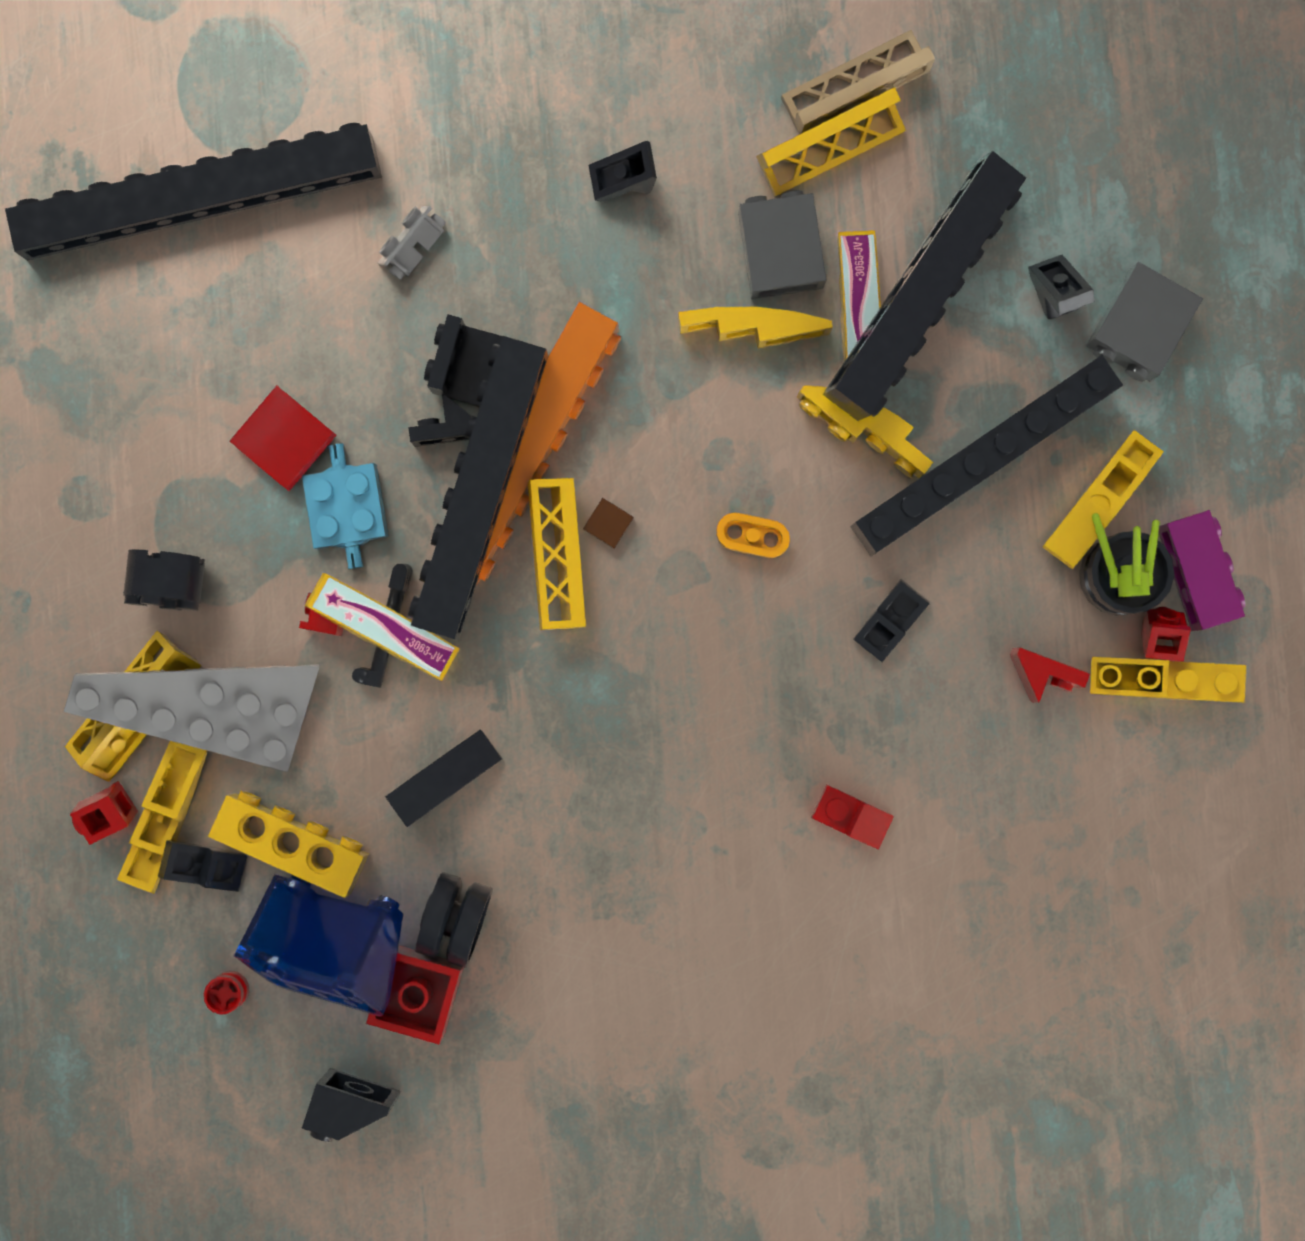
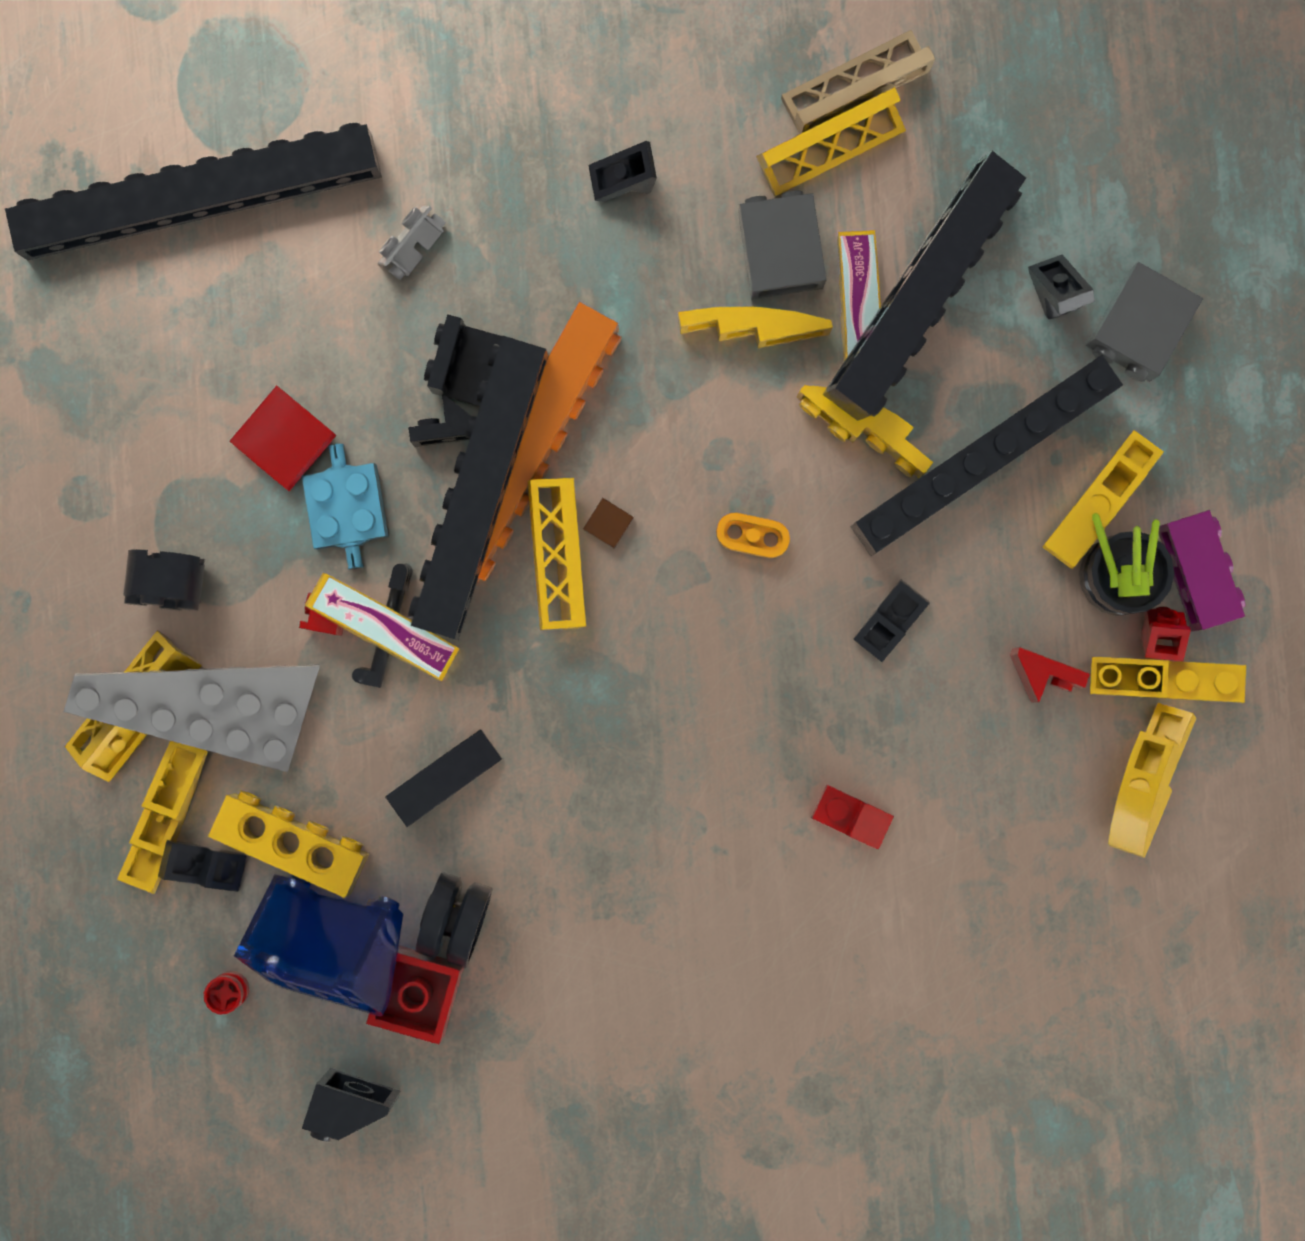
red brick [70,781,138,845] -> none
none -> yellow slope [1108,703,1196,858]

